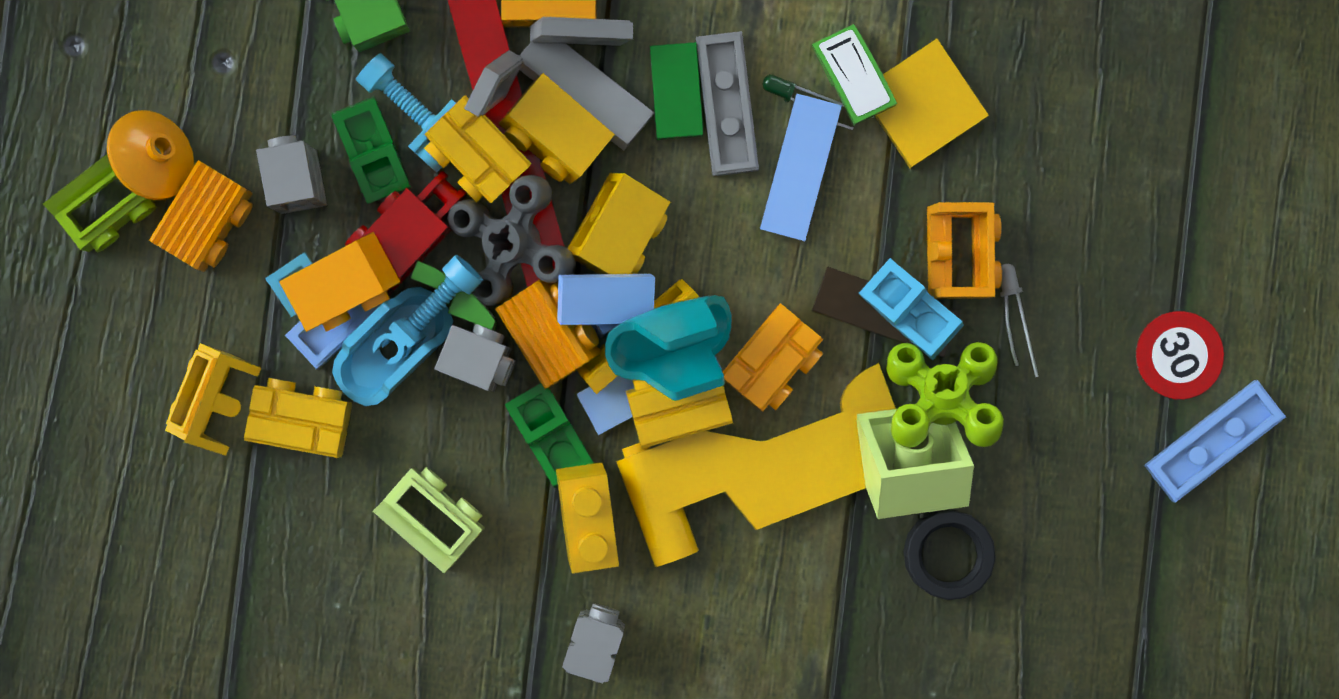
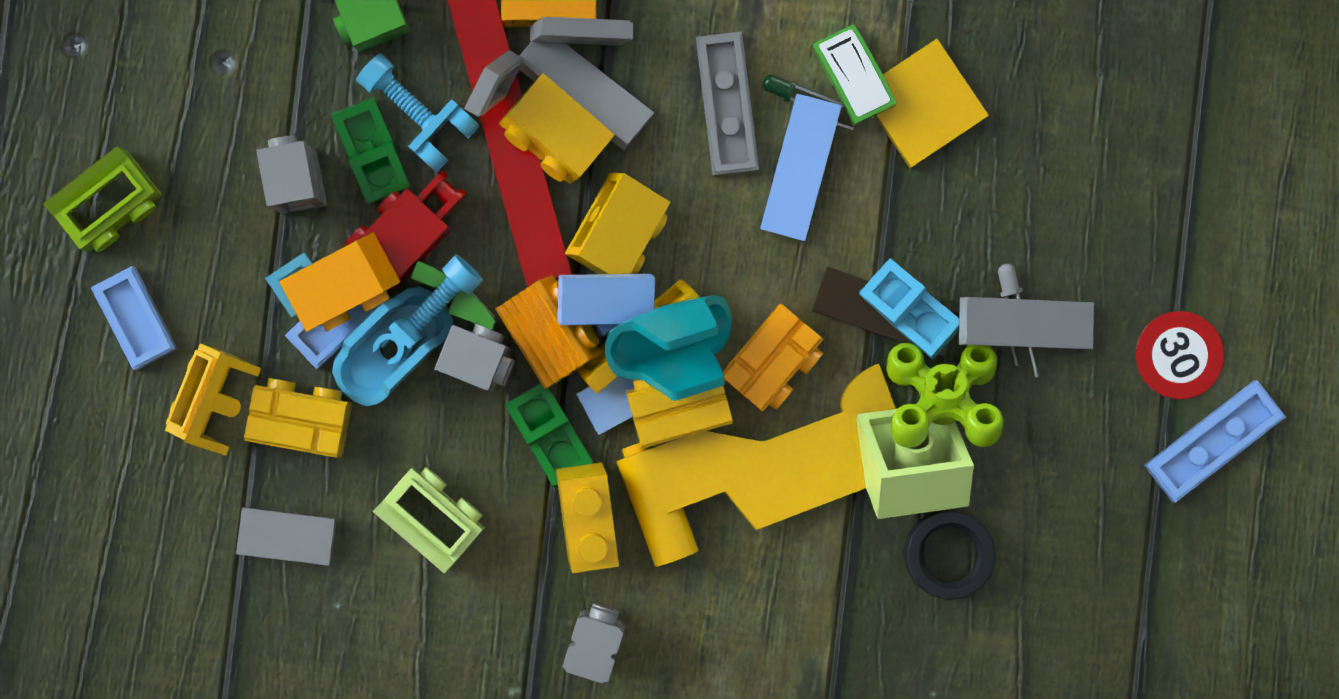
light orange dish [107,110,194,200] -> none
light orange brick [149,160,253,272] -> none
yellow brick [424,95,532,203] -> none
dark grey gear [448,175,575,306] -> none
green tile [650,42,703,140] -> none
light orange window [927,202,1002,299] -> none
none -> light blue tile [91,266,178,371]
none -> light grey tile [236,507,337,566]
none -> light grey tile [959,297,1094,349]

